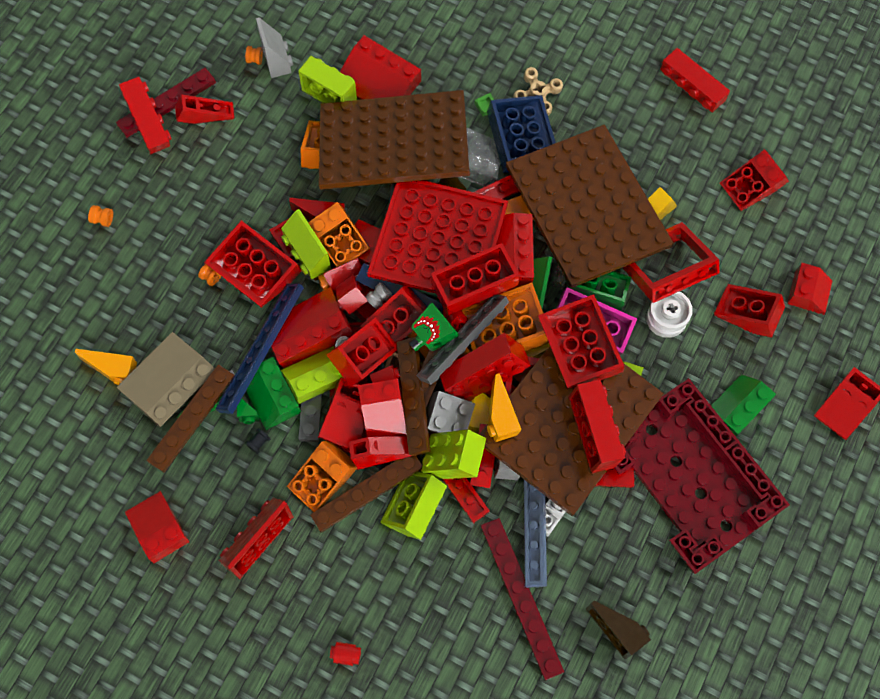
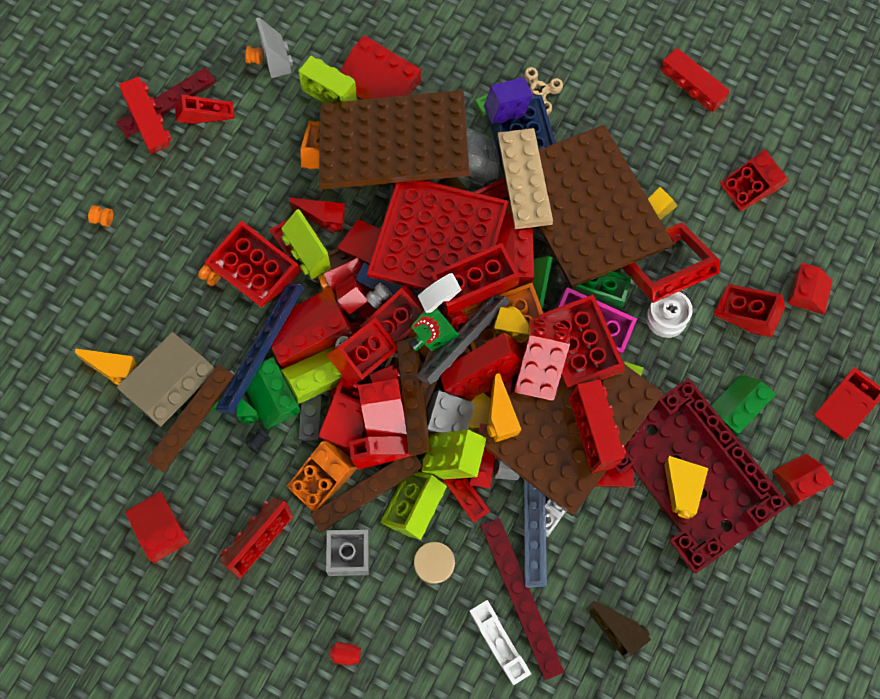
orange slope [308,202,370,267] -> none
none -> light grey brick [326,530,369,576]
none -> tan tile [414,542,455,584]
none -> white slope [418,273,461,313]
none -> white slope [470,600,531,685]
none -> dark purple brick [484,77,533,124]
none -> yellow slope [494,306,529,341]
none -> tan plate [498,128,553,229]
none -> bracket [514,318,570,401]
none -> yellow slope [664,456,708,519]
none -> red slope [772,453,834,506]

